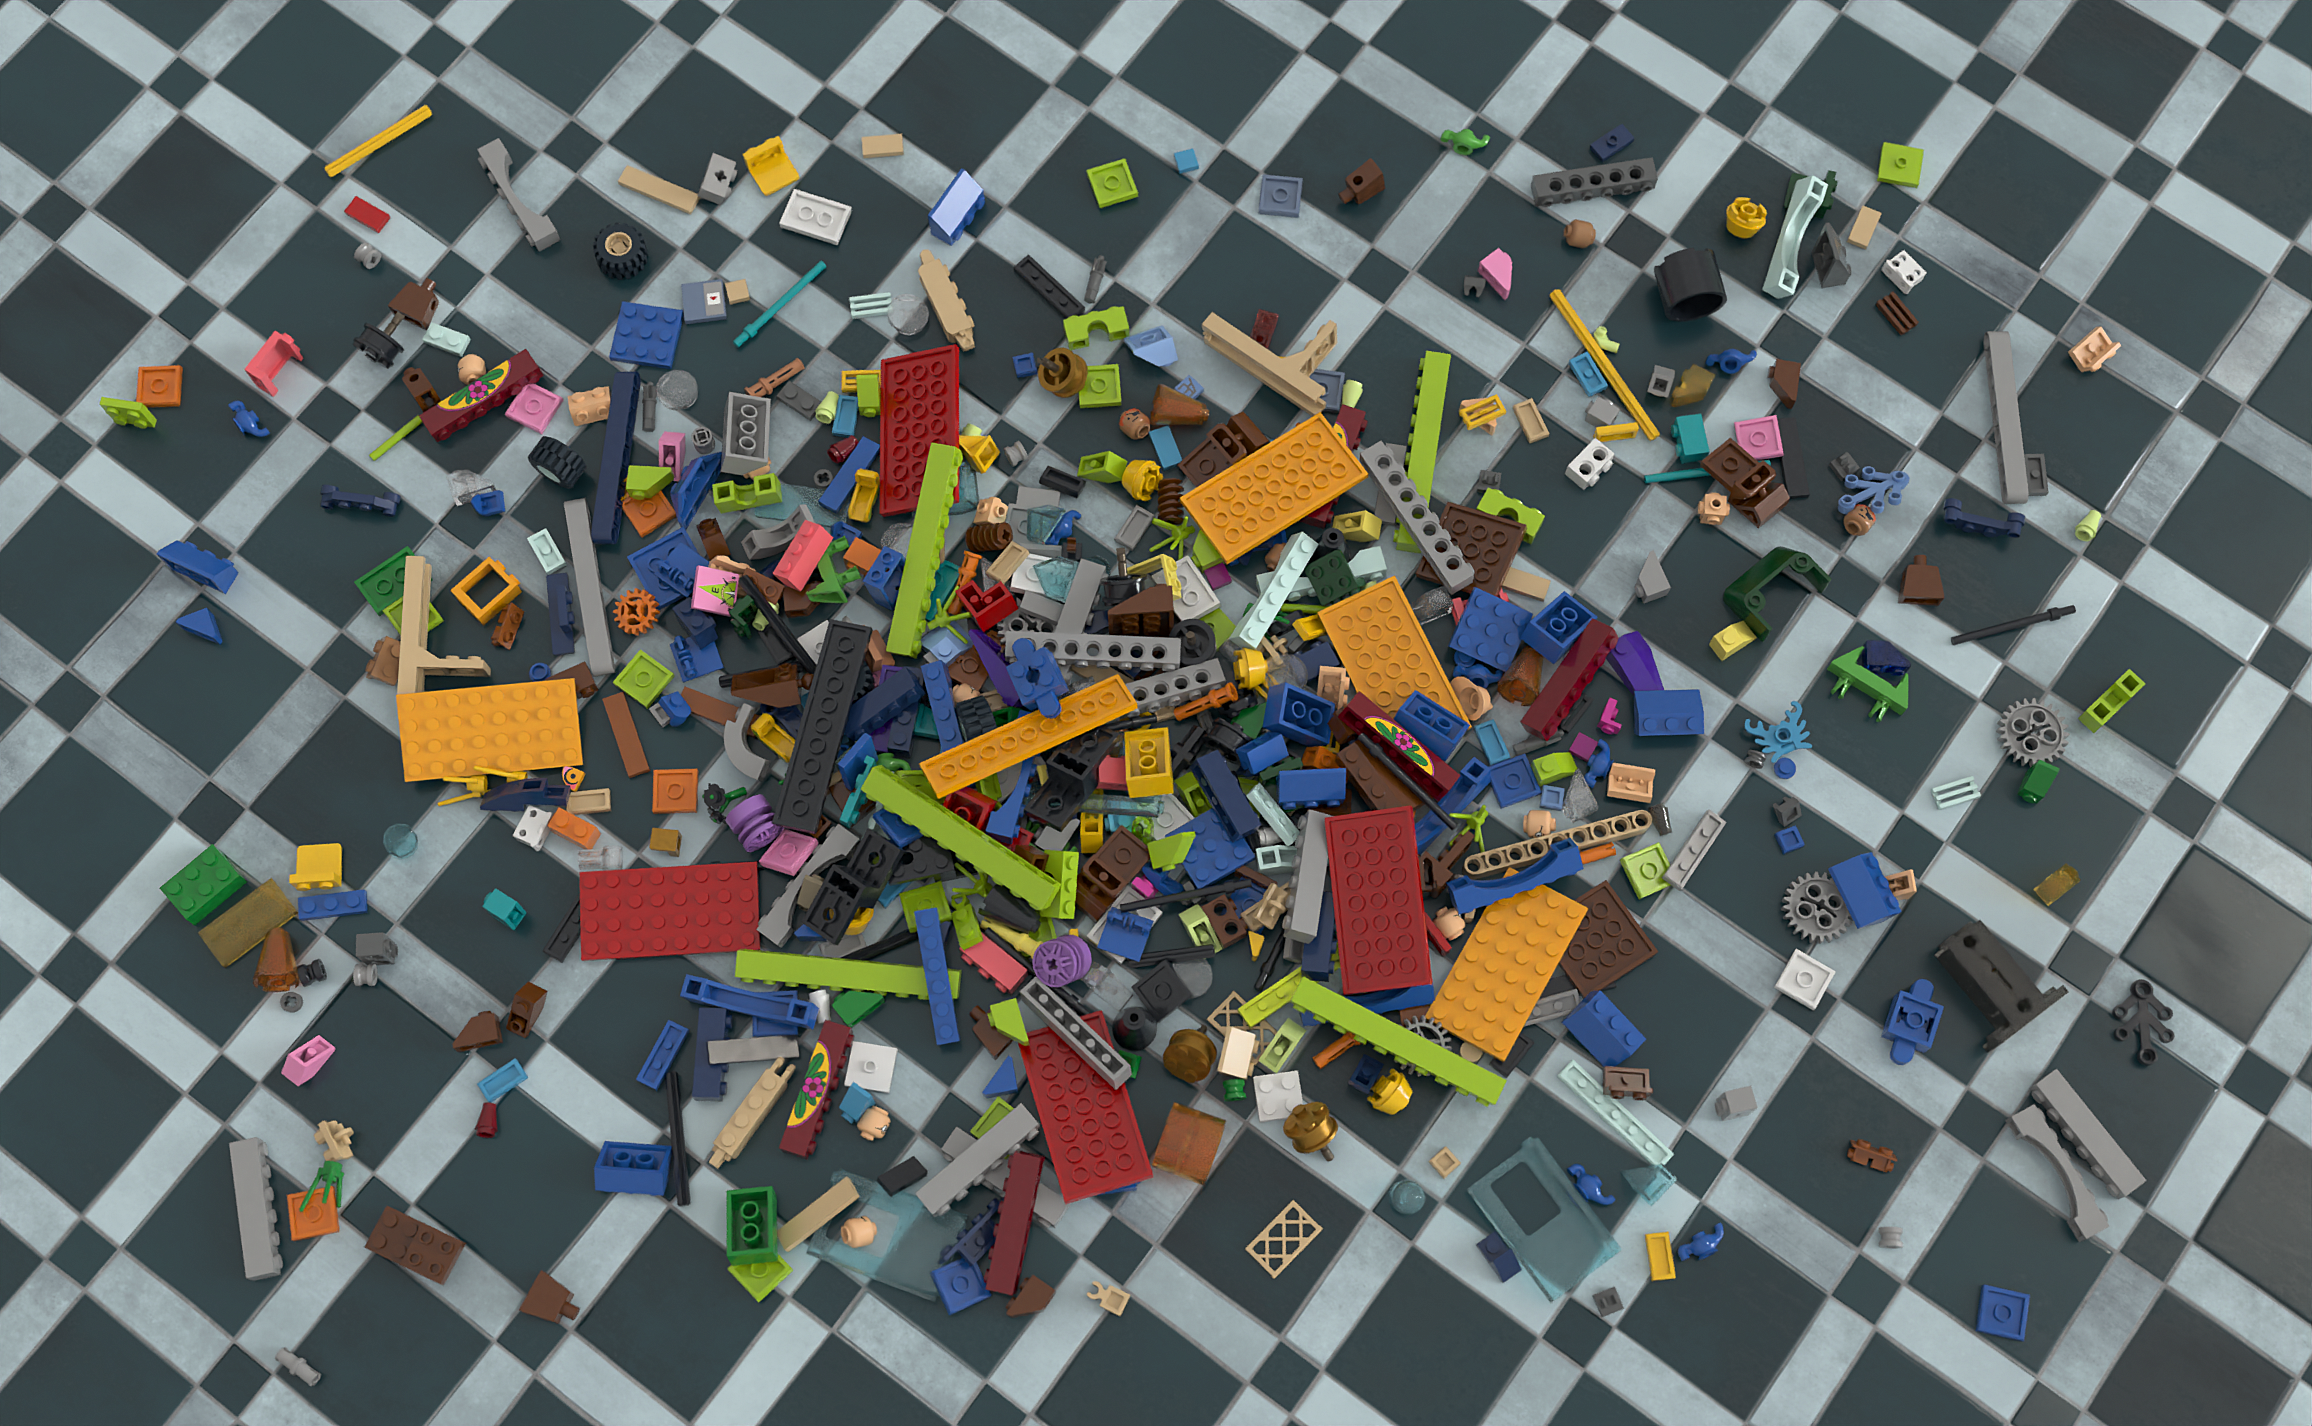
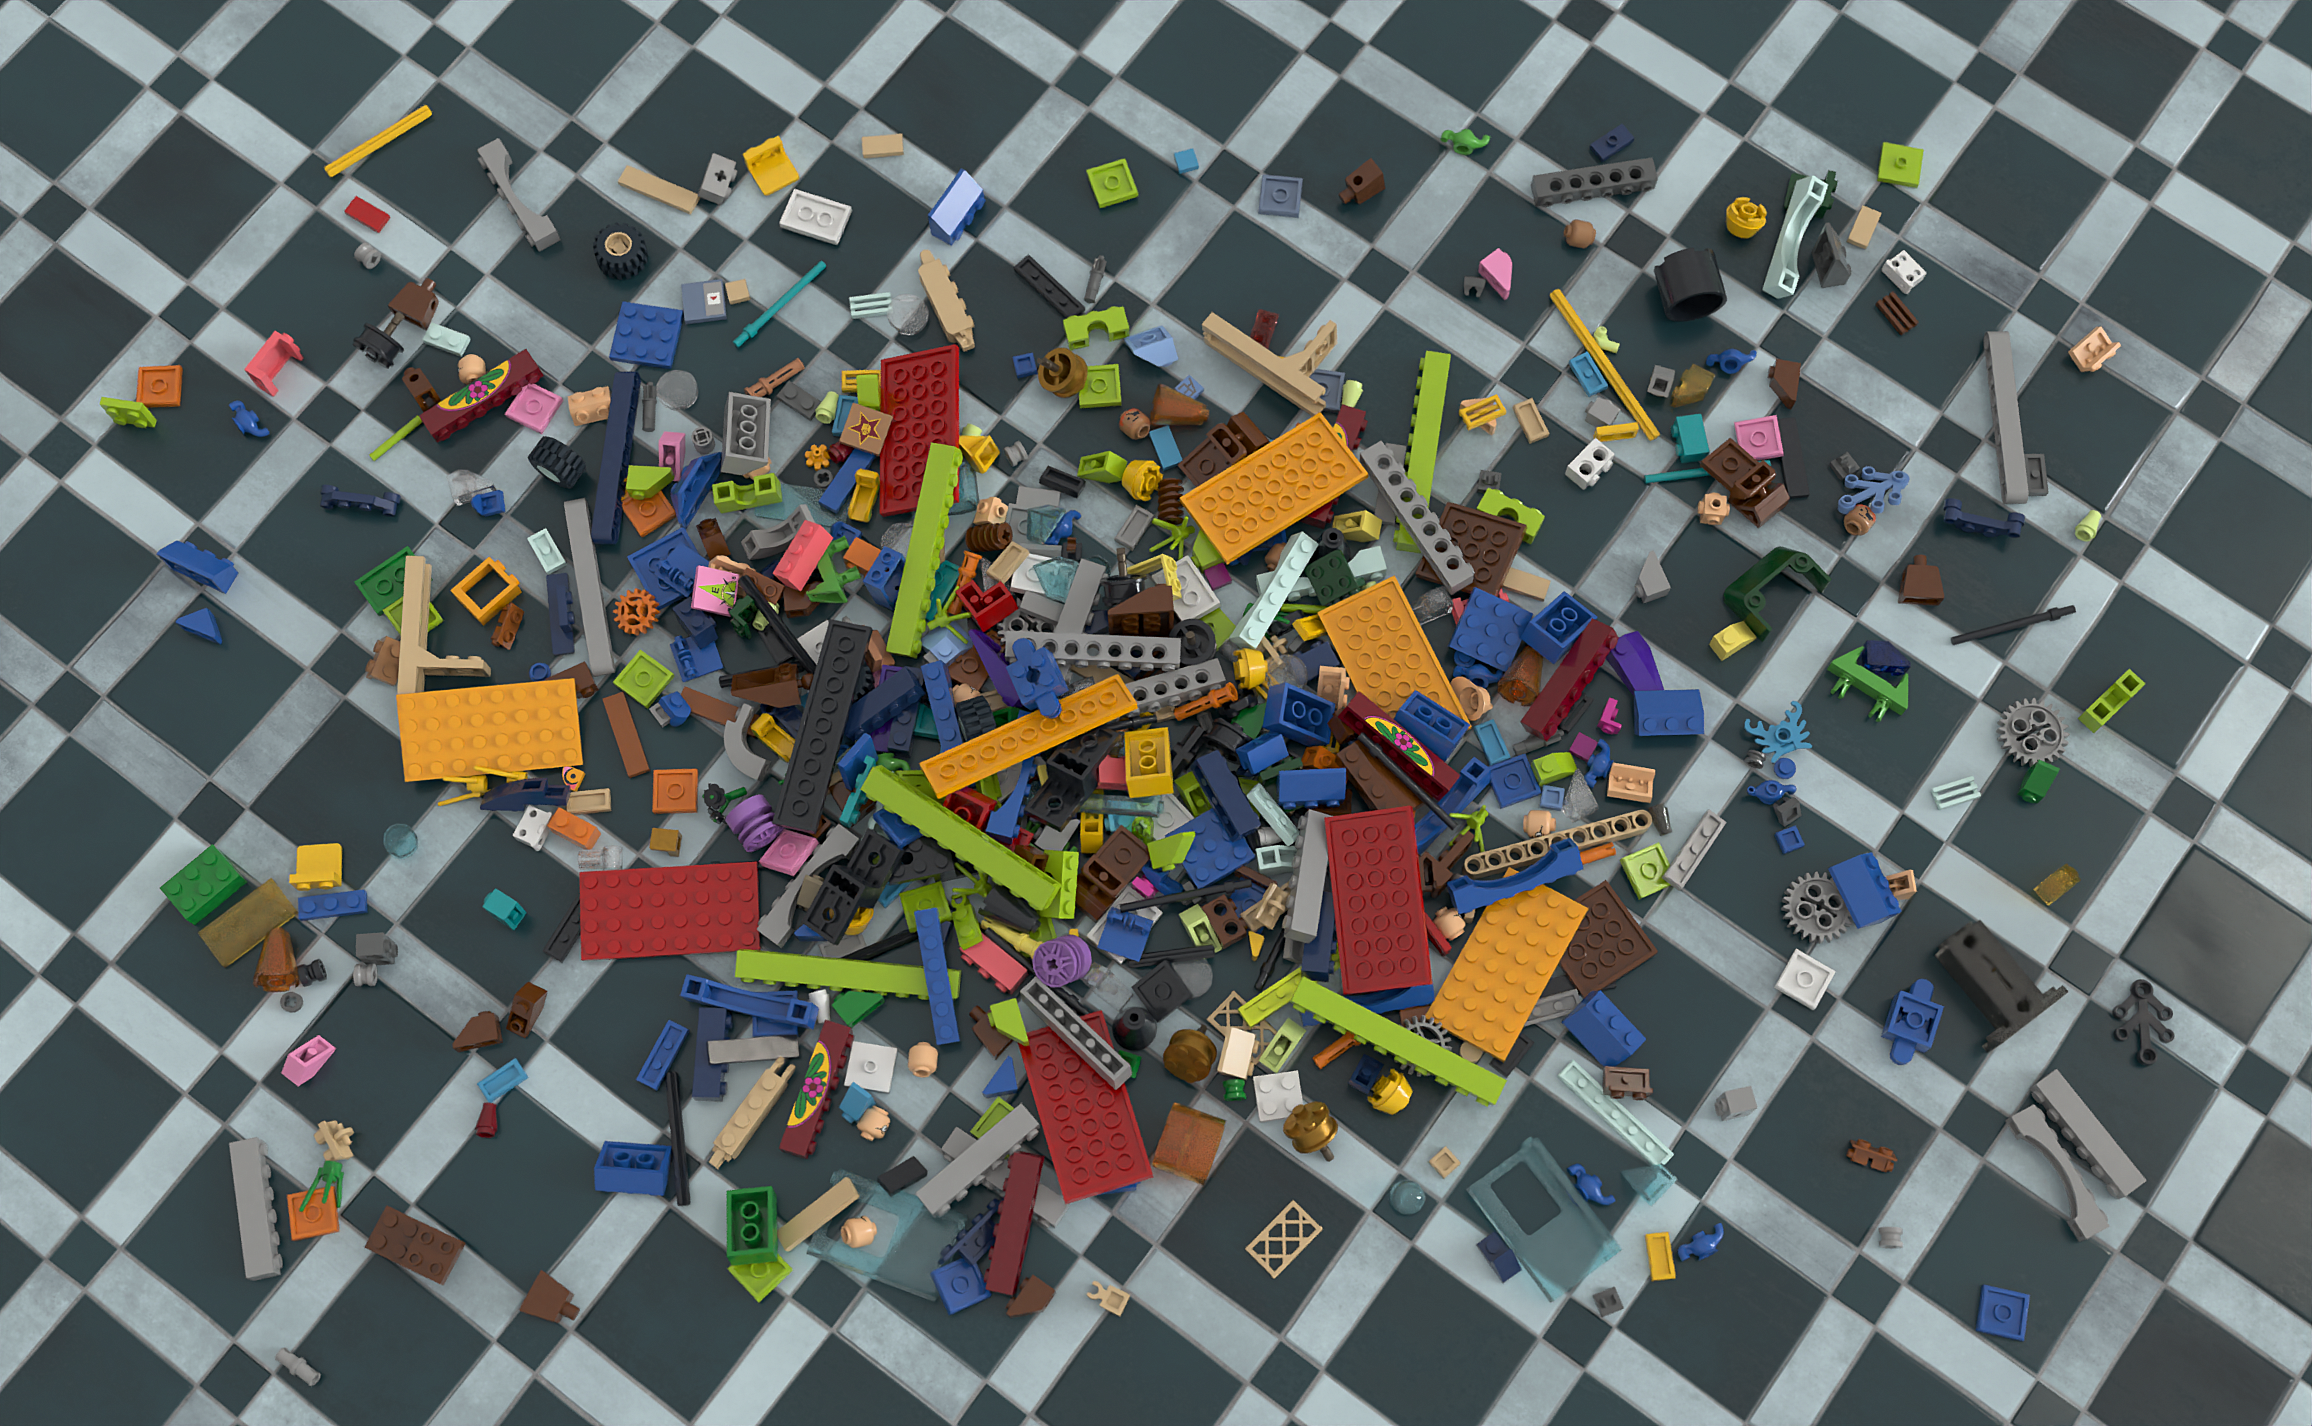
none -> light orange plant [804,444,830,471]
none -> medium nougat tile [839,403,893,456]
none -> light nougat head [908,1042,938,1077]
none -> blue piece [1747,780,1797,804]

